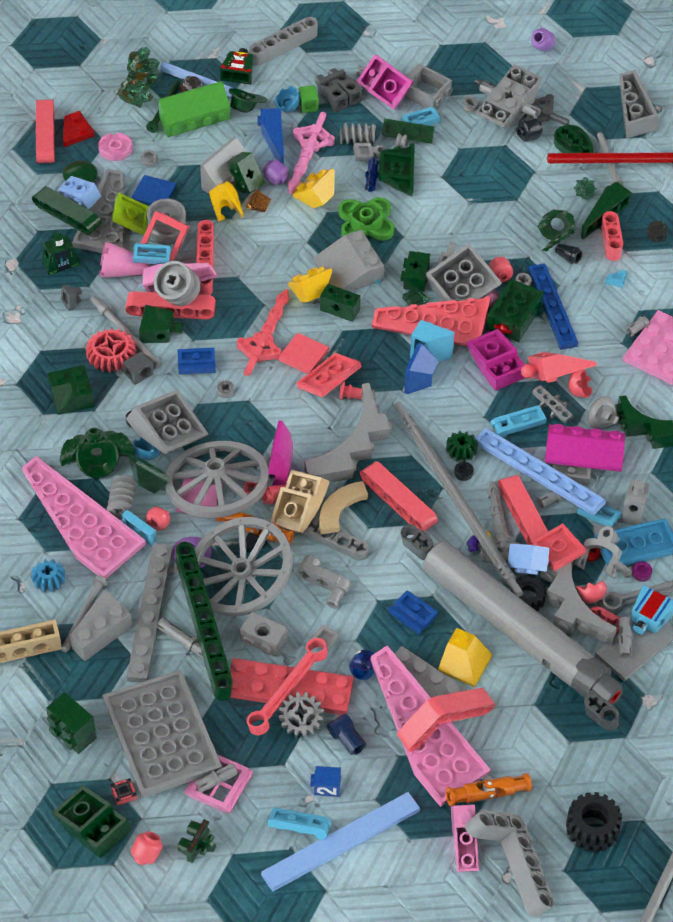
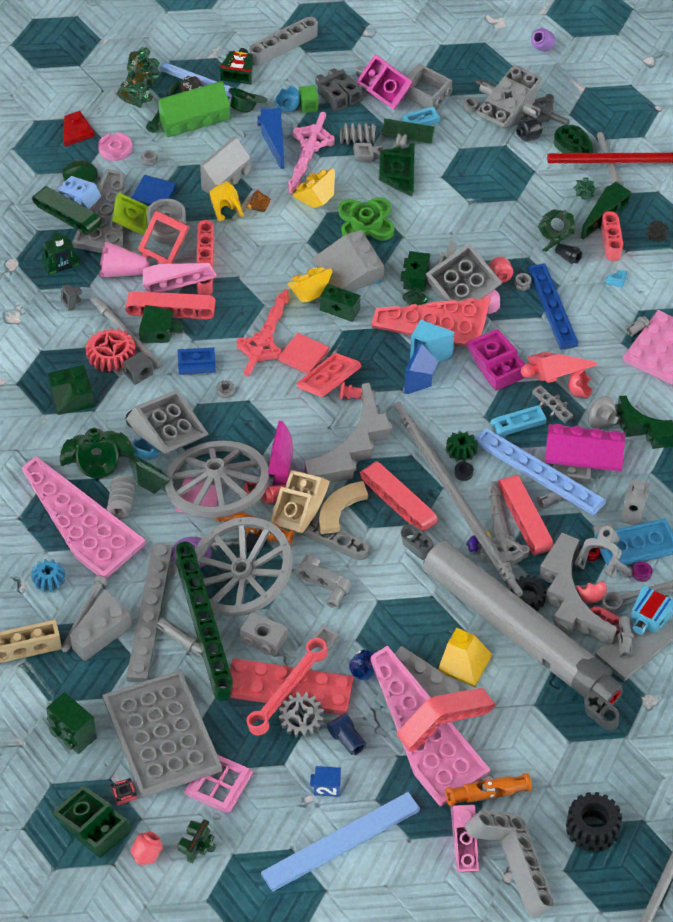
coral beam [36,99,55,164] -> none
medium azure tile [122,510,157,547] -> none
medium azure tile [133,243,171,264] -> none
coral piece [146,506,170,531] -> none
light grey wheel [154,261,201,307] -> none
light grey axle [195,764,237,793] -> none
dark green brick [227,152,265,194] -> none
medium lavender head [263,160,289,186] -> none
medium azure plate [268,807,331,840] -> none
clear blue pin [365,158,379,192] -> none
blue plate [388,590,438,635] -> none
dark green piece [486,279,544,343] -> none
light blue brick [507,544,550,575] -> none
coral tile [531,524,587,571] -> none
medium azure tile [577,505,621,527] -> none
light grey wedge [619,70,658,139] -> none

